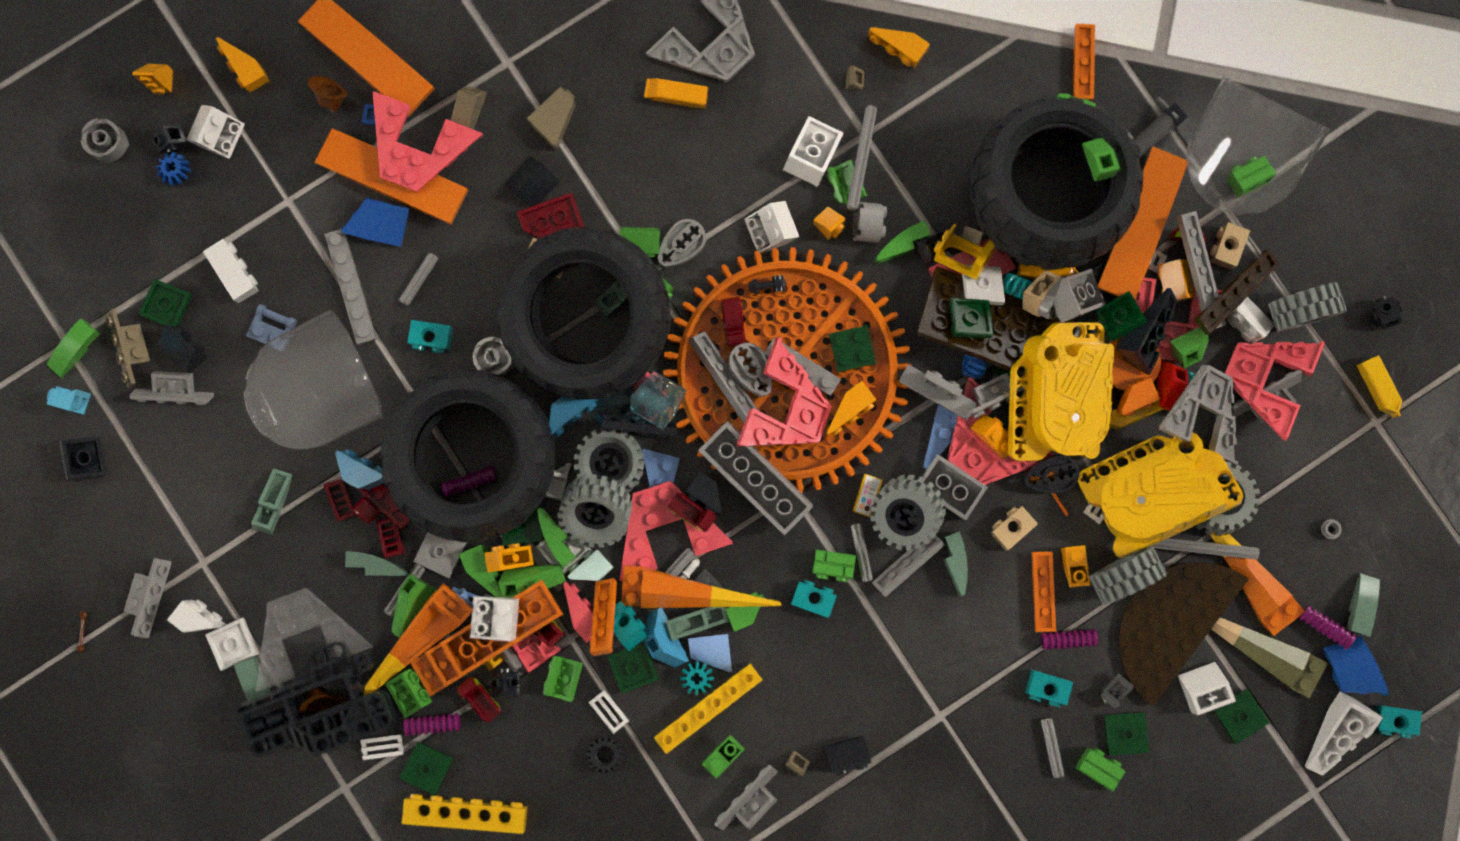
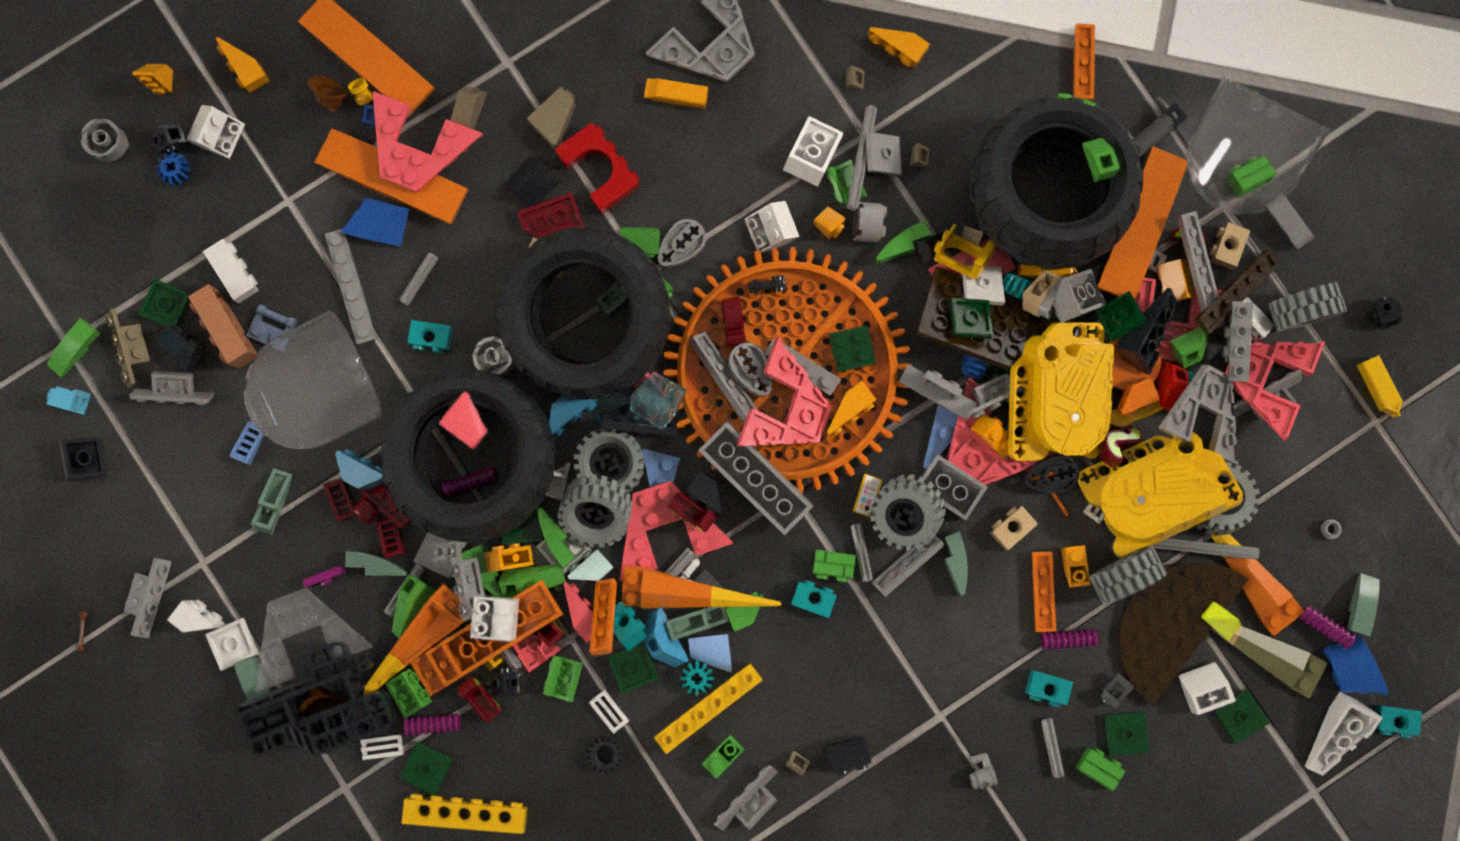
none -> nougat brick [188,284,259,369]
none -> medium blue slope [230,421,267,465]
none -> magenta plate [302,566,346,588]
none -> yellow wheel [348,78,373,105]
none -> coral slope [439,392,487,448]
none -> light grey bracket [447,541,485,622]
none -> red arch [555,122,640,215]
none -> light grey plate [866,132,901,176]
none -> dark tan slope [910,143,930,168]
none -> light grey piece [969,753,998,790]
none -> dark red animal [1098,426,1143,468]
none -> neon yellow slope [1201,601,1241,641]
none -> light grey bracket [1222,301,1253,382]
none -> light grey beam [1265,193,1314,250]

